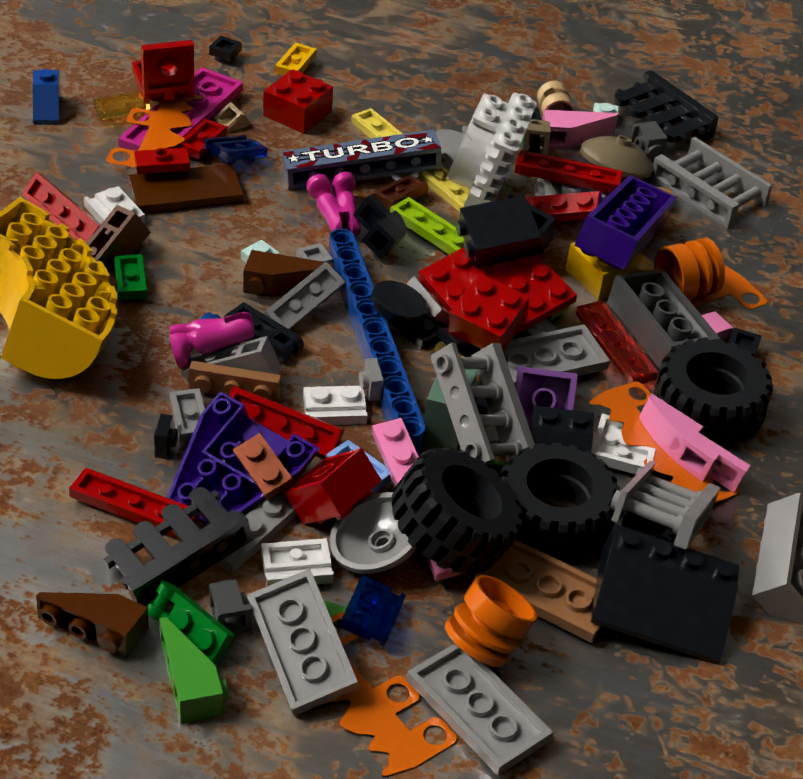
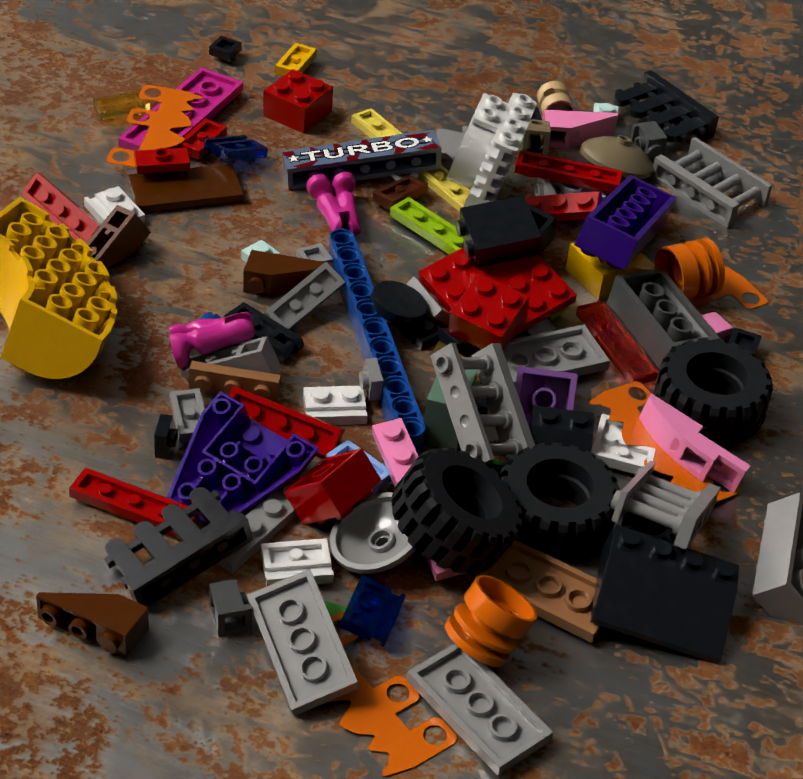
blue slope [32,69,61,124] -> none
green plate [114,254,147,301] -> none
red bracket [131,40,194,103] -> none
green plate [147,581,235,664] -> none
bright green slope [159,617,229,723] -> none
tan slope [212,102,251,133] -> none
copper plate [233,433,294,501] -> none
black brick [353,194,407,259] -> none

